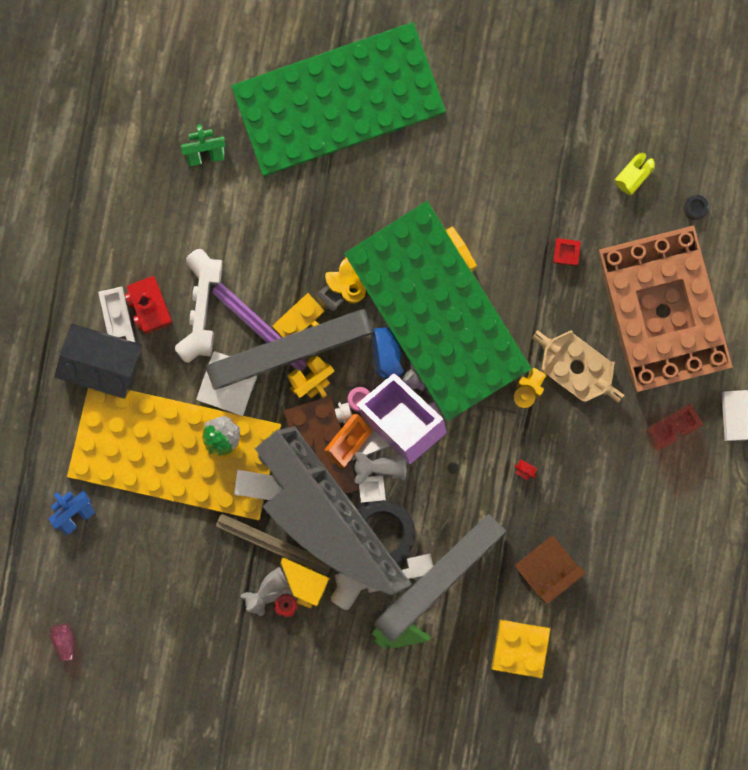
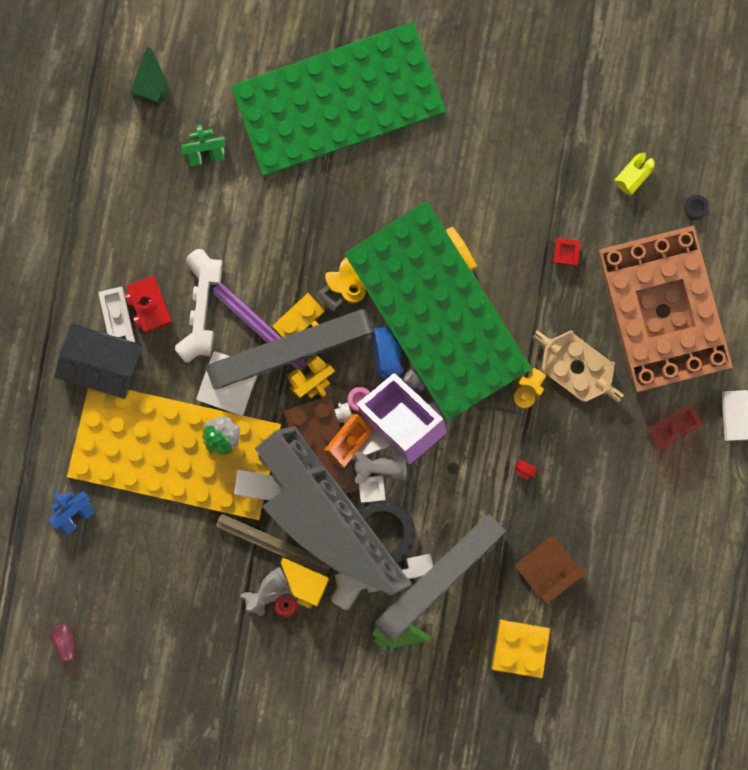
none -> dark green slope [130,47,170,107]

